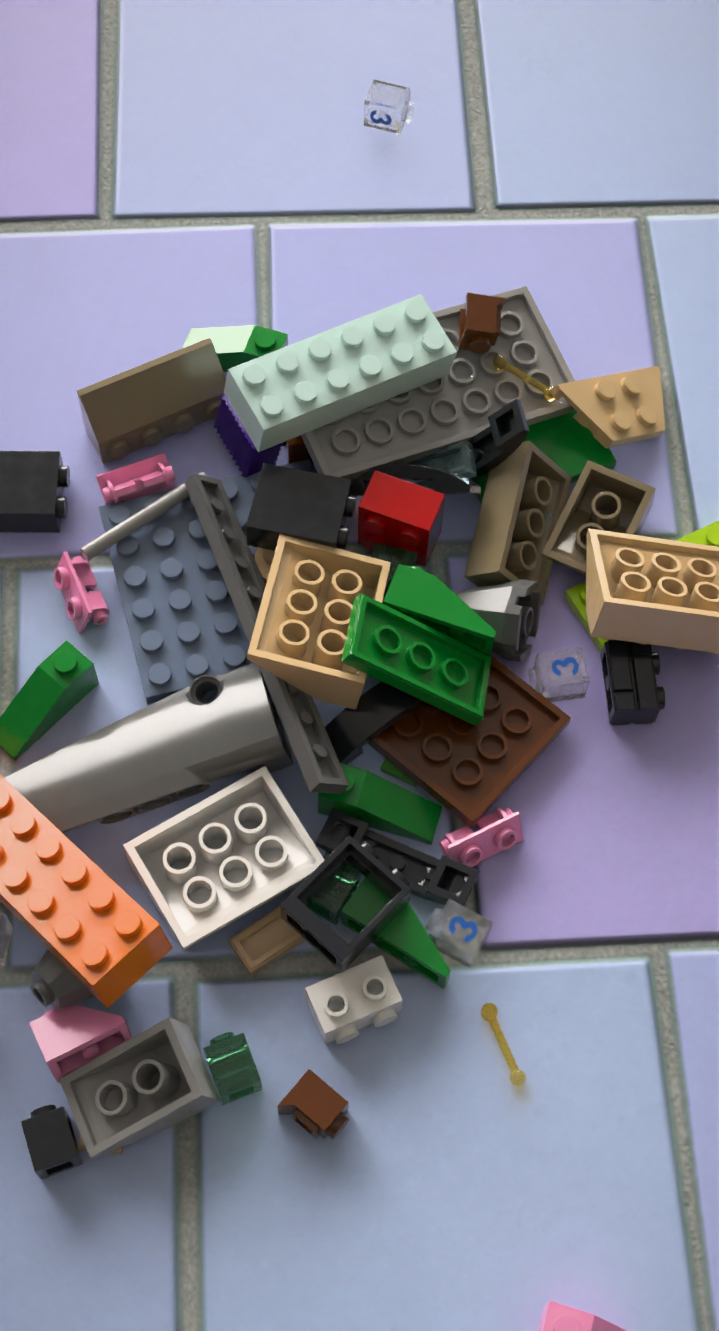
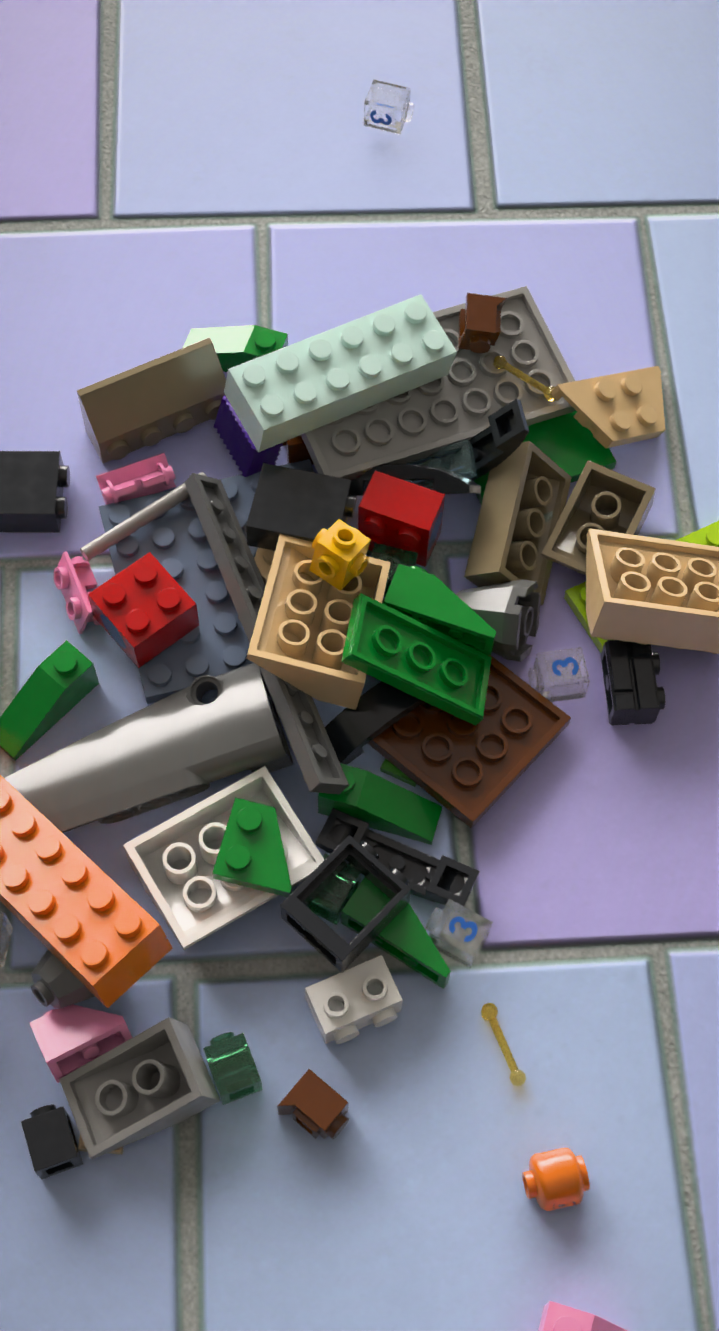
tan tile [228,907,306,977] -> none
bright pink hinge [439,808,523,867] -> none
none -> red brick [88,552,199,668]
none -> green wing [212,797,292,897]
none -> yellow brick [309,519,371,591]
none -> orange head [522,1148,590,1211]

